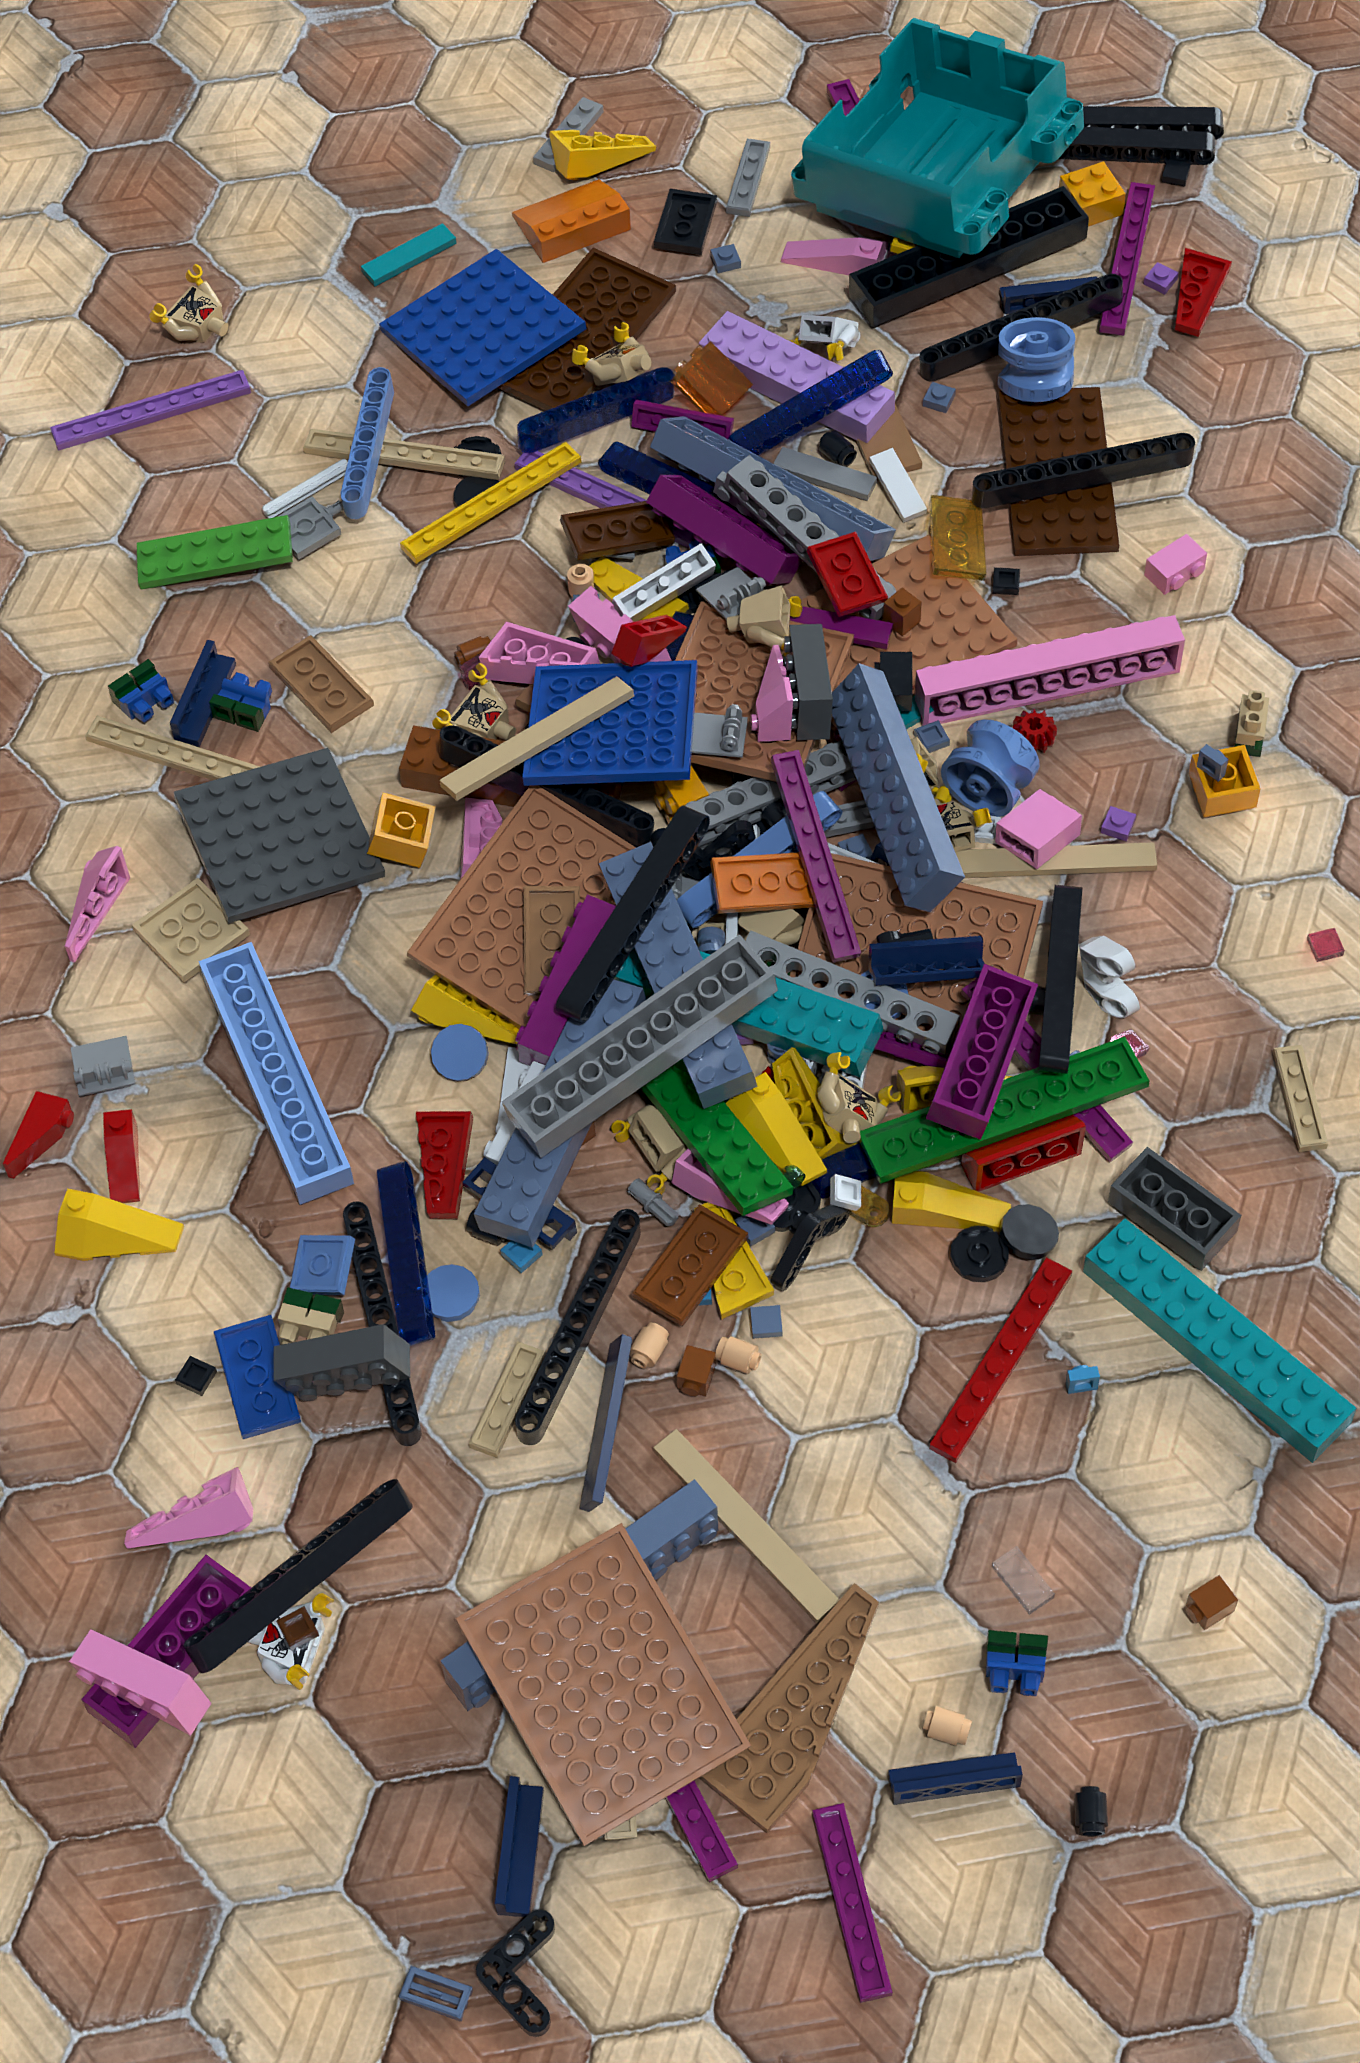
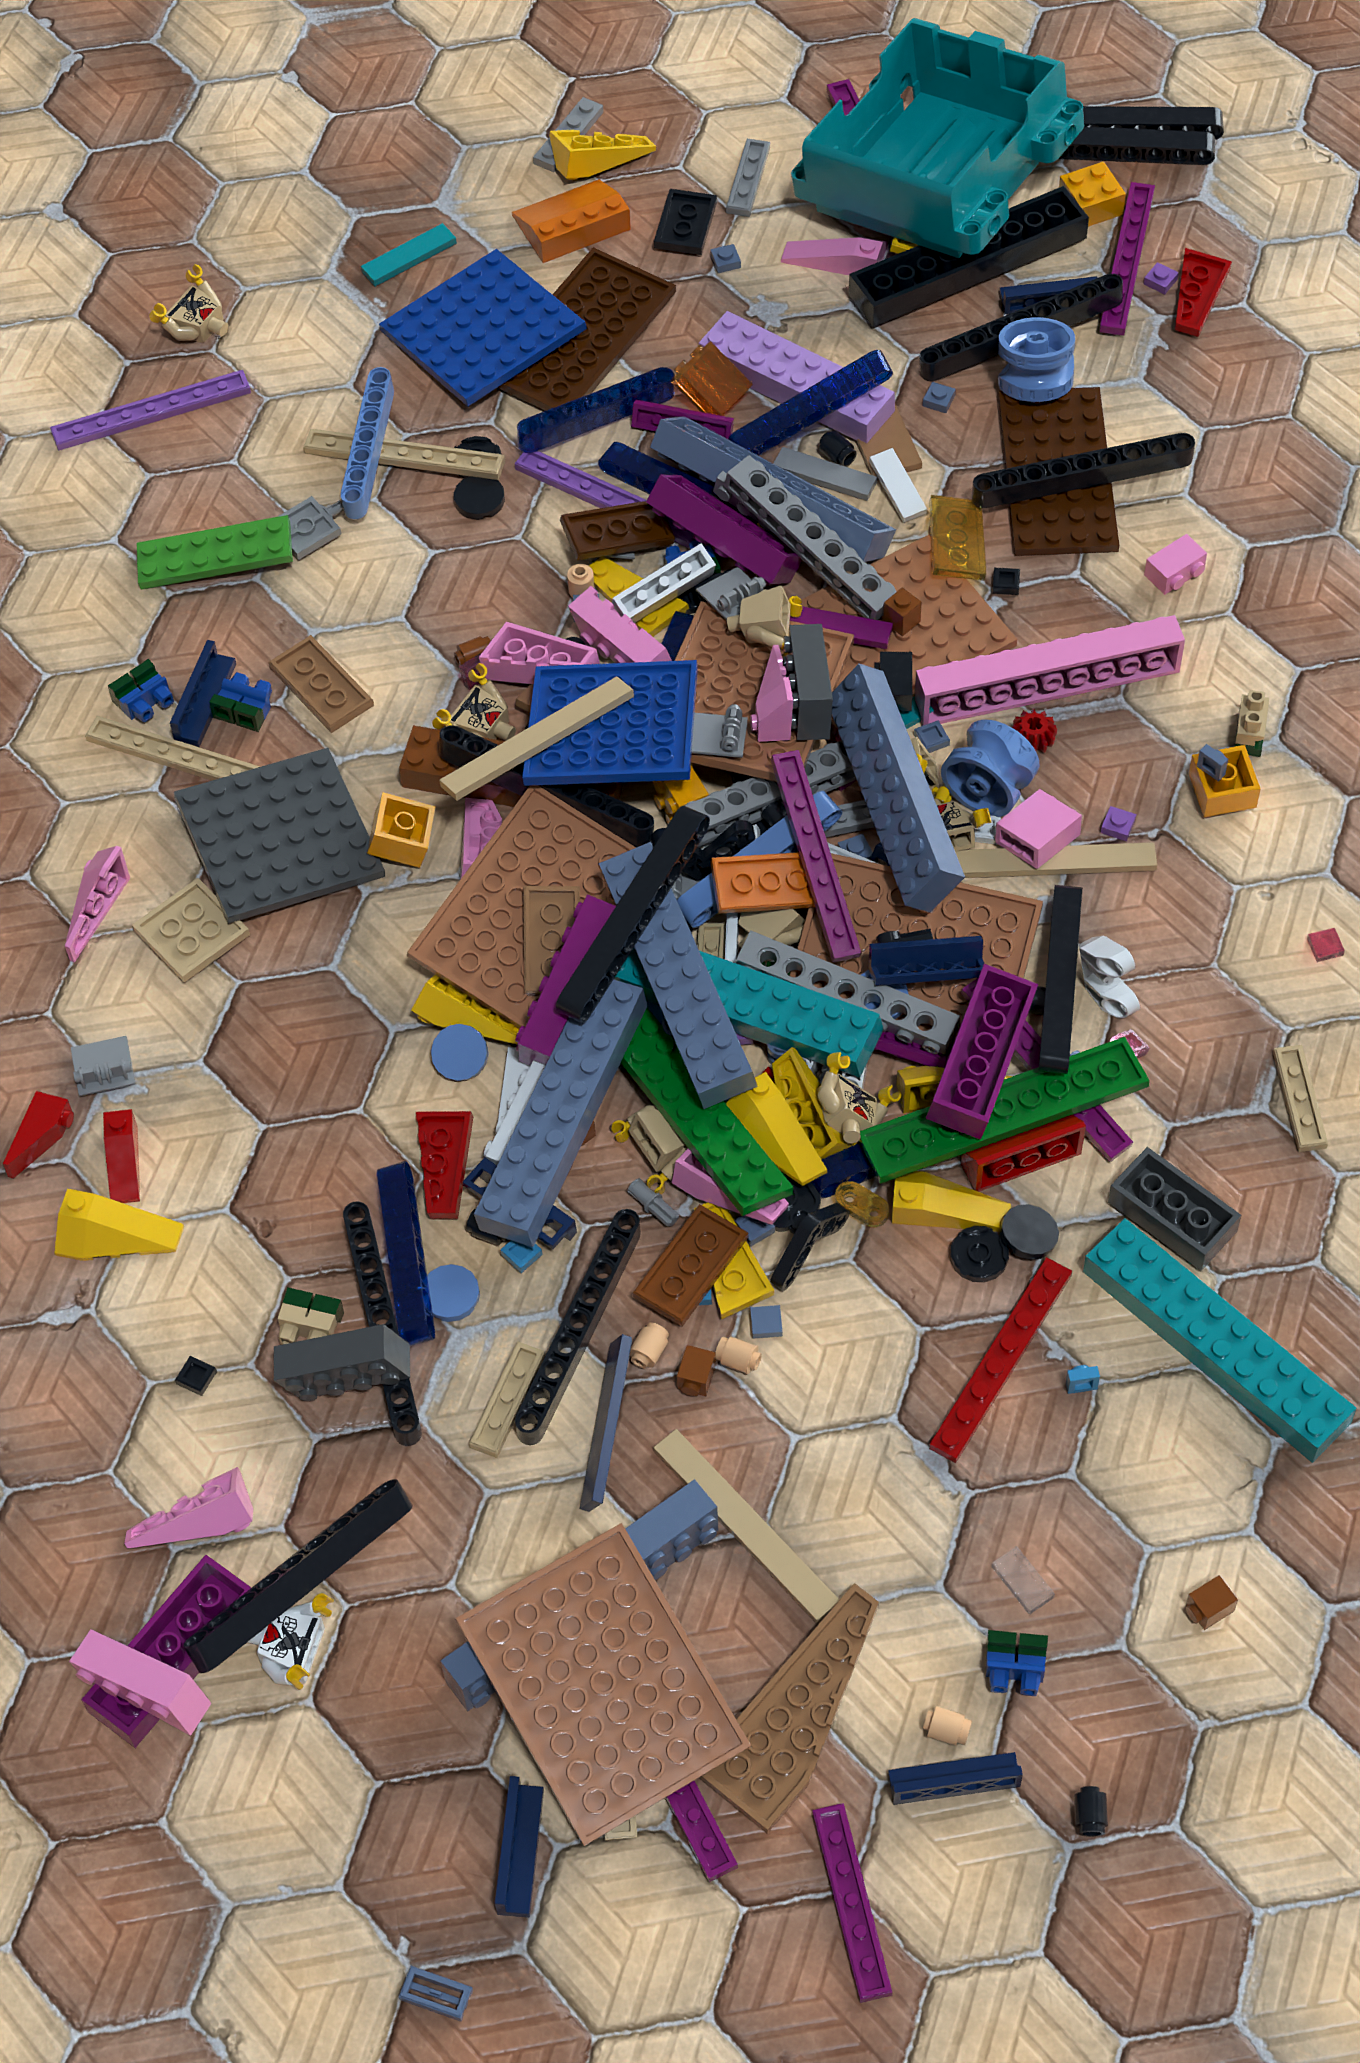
light blue brick [198,942,354,1205] -> none
blue tile [214,1315,301,1439] -> none
white axle [262,459,348,518] -> none
reddish brown tile [276,1606,319,1651] -> none
medium blue tile [290,1235,355,1295] -> none
yellow tile [400,442,582,564] -> none
black beam [476,1909,555,2037] -> none
light grey brick [502,935,778,1158] -> none
tan torso [572,322,652,385] -> none
red slope [611,615,687,667] -> none
sand blue wheel [697,927,726,954] -> none
clear green hinge [781,1165,806,1190] -> none
white torso [789,315,860,361] -> none
red tile [807,532,888,617] -> none
white tile [830,1174,861,1211] -> none
black tile [1162,159,1191,187] -> none

